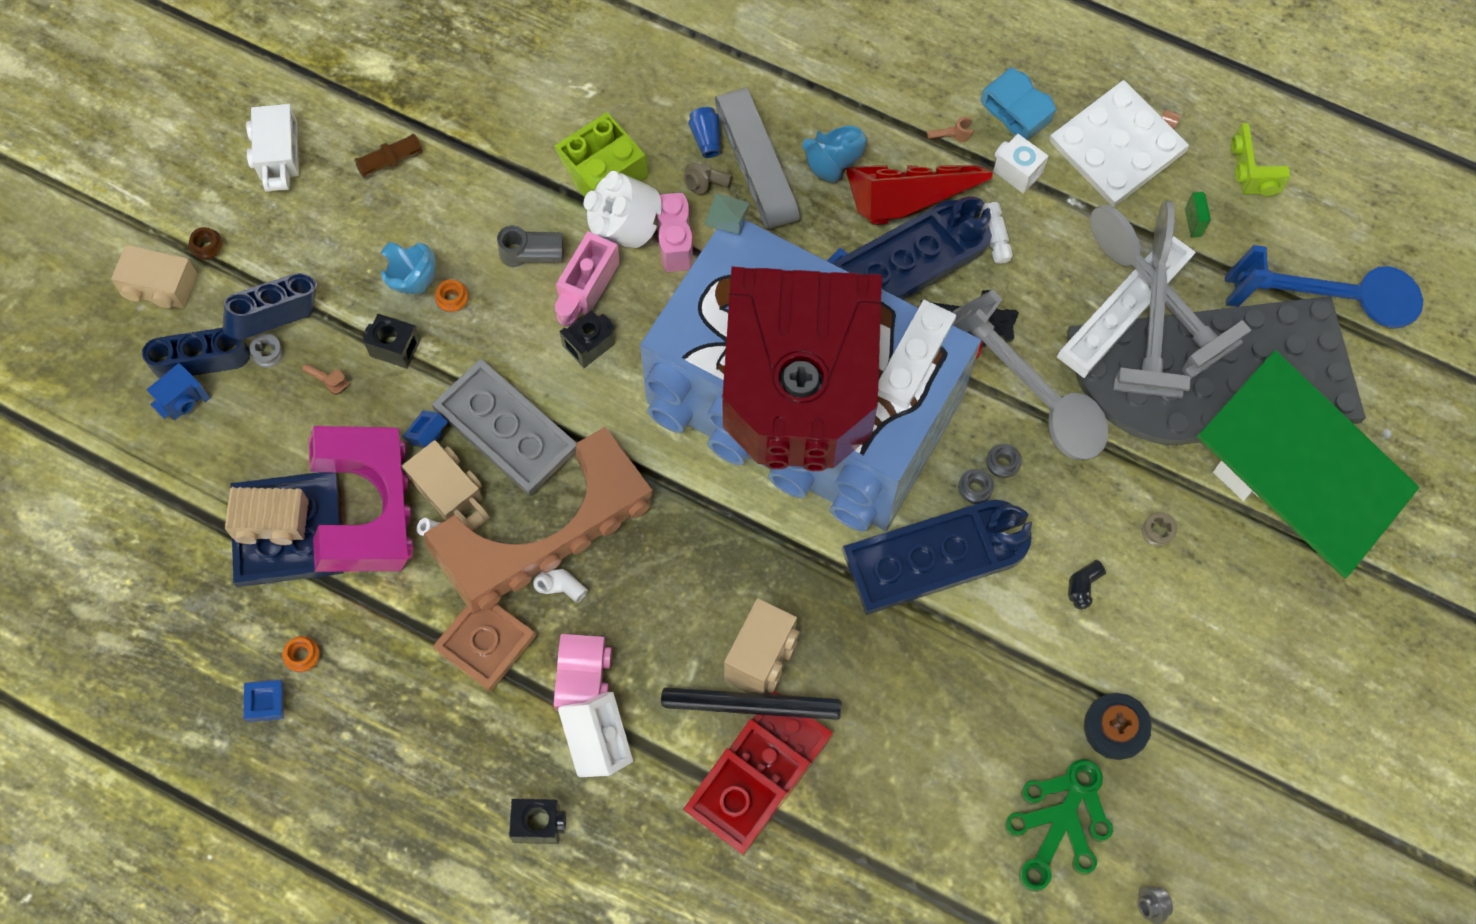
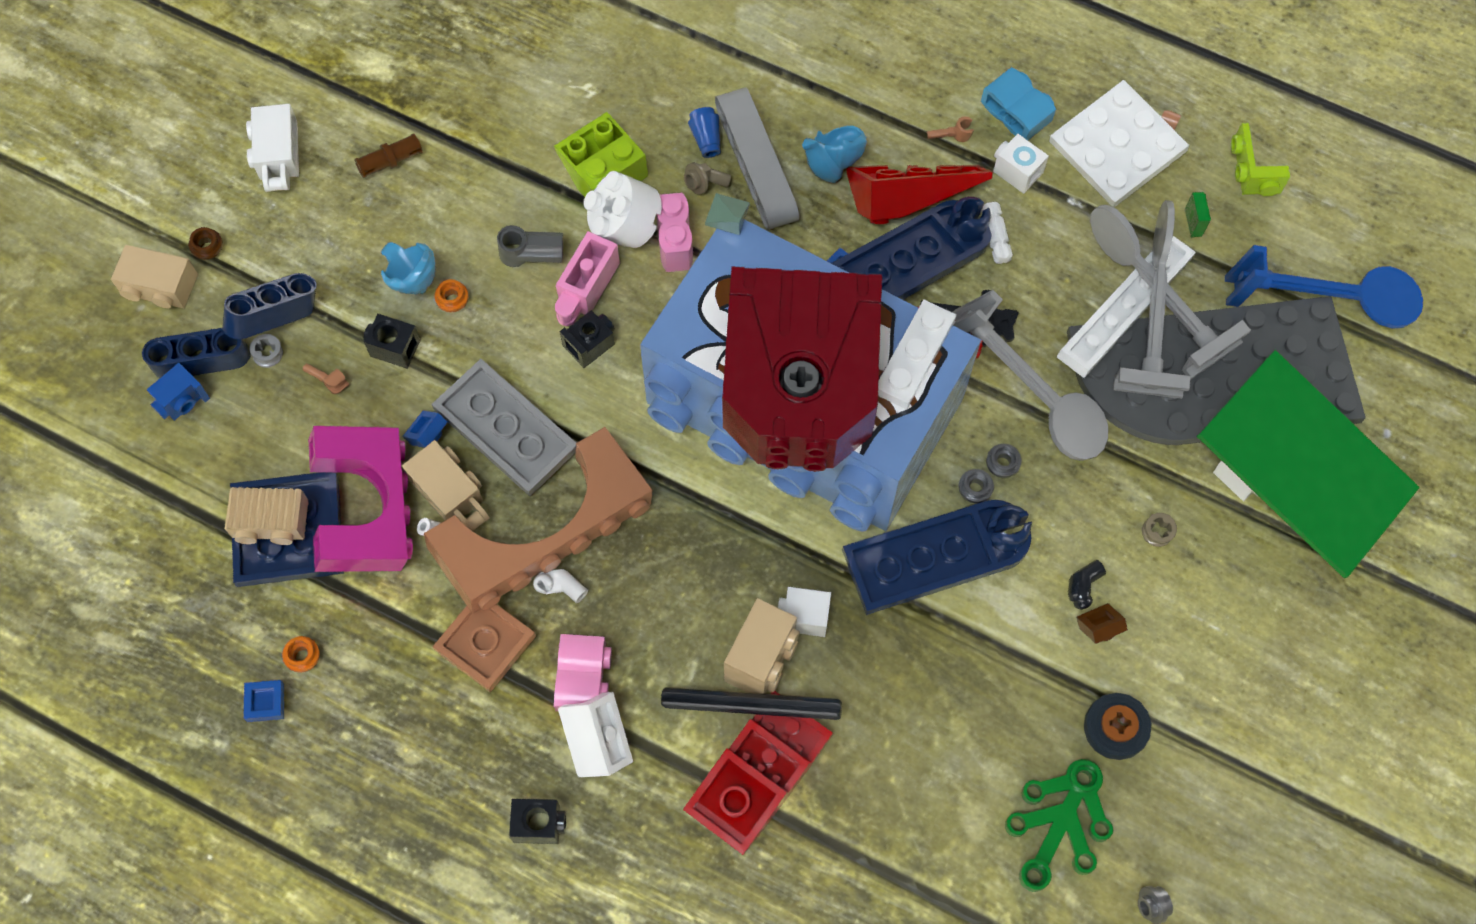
none -> white brick [778,587,831,637]
none -> reddish brown plate [1076,603,1128,644]

